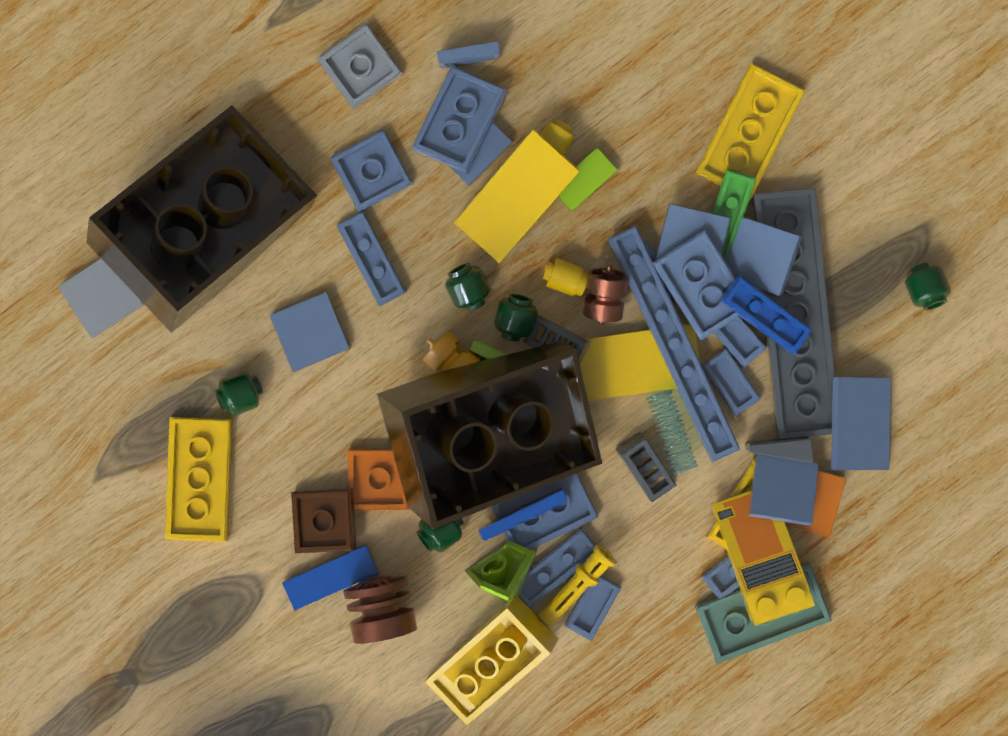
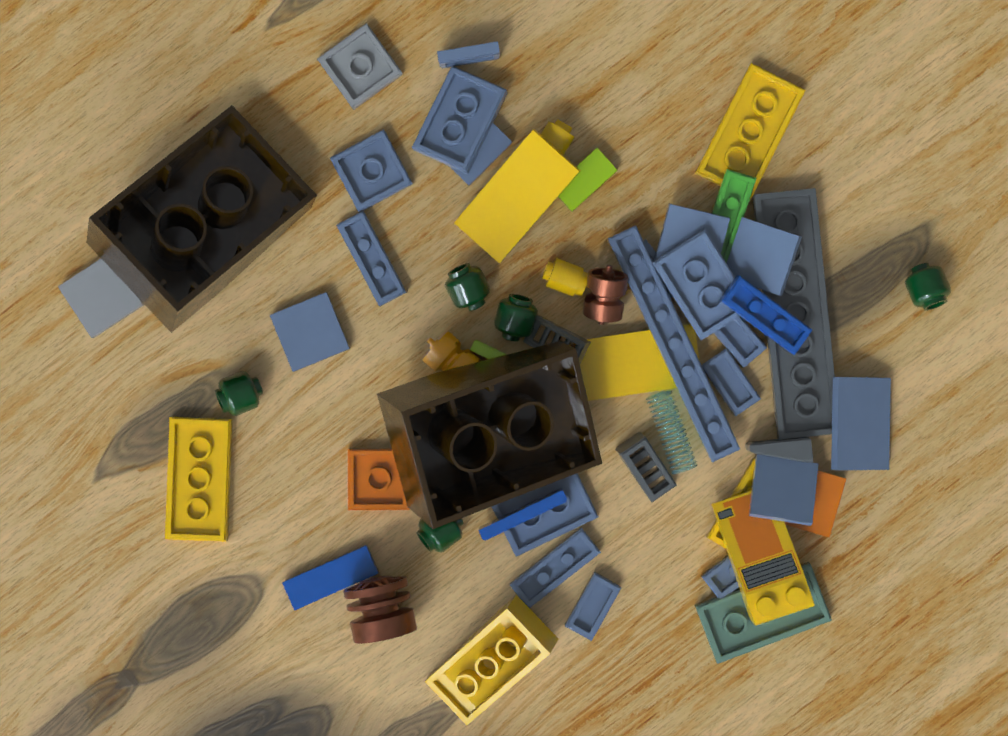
reddish brown tile [291,489,357,553] -> none
lime slope [465,540,535,601] -> none
yellow pin [539,544,617,627] -> none

